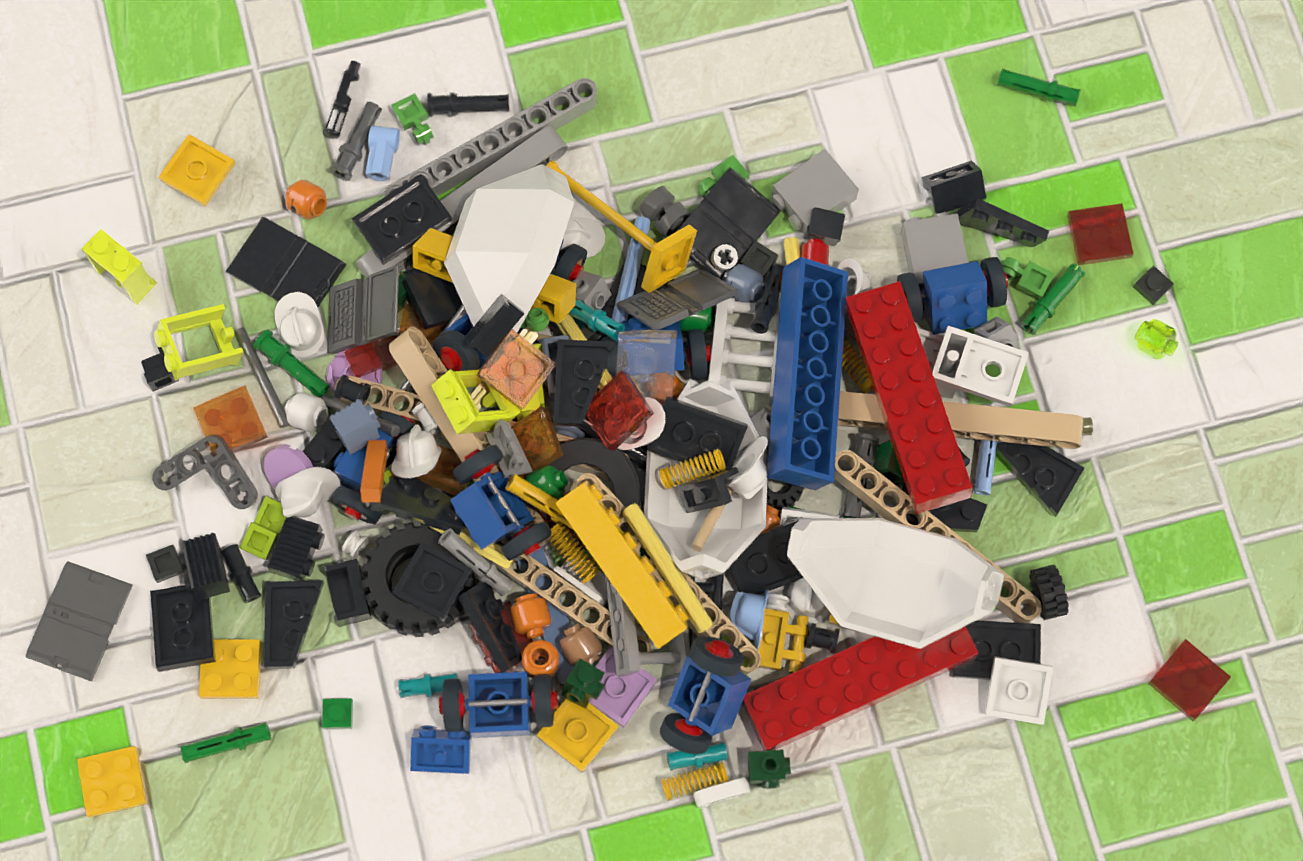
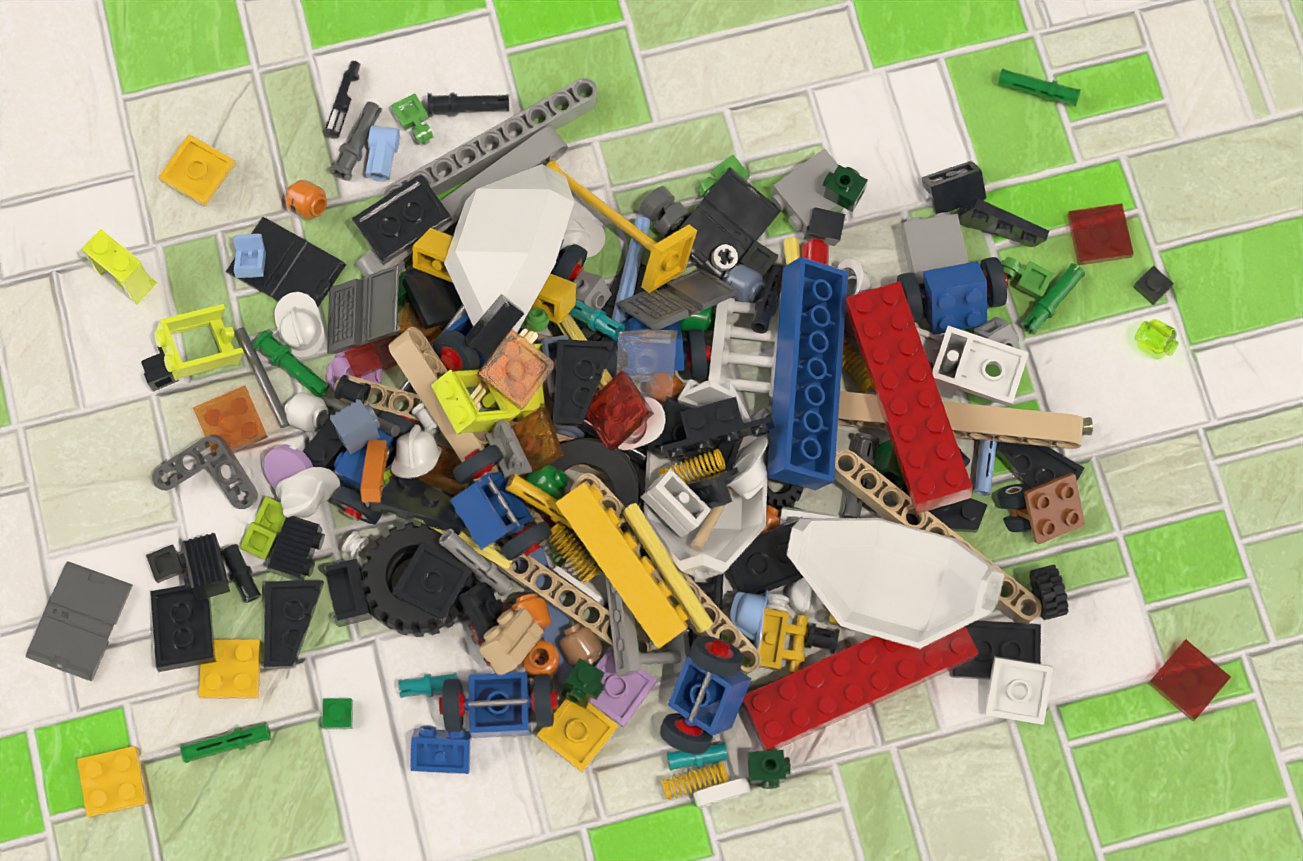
none -> light blue bracket [234,234,266,278]
none -> tan brick [479,608,543,675]
none -> white brick [641,469,711,538]
none -> black bracket [660,397,775,460]
none -> dark green brick [822,165,868,212]
none -> plate [997,473,1085,544]

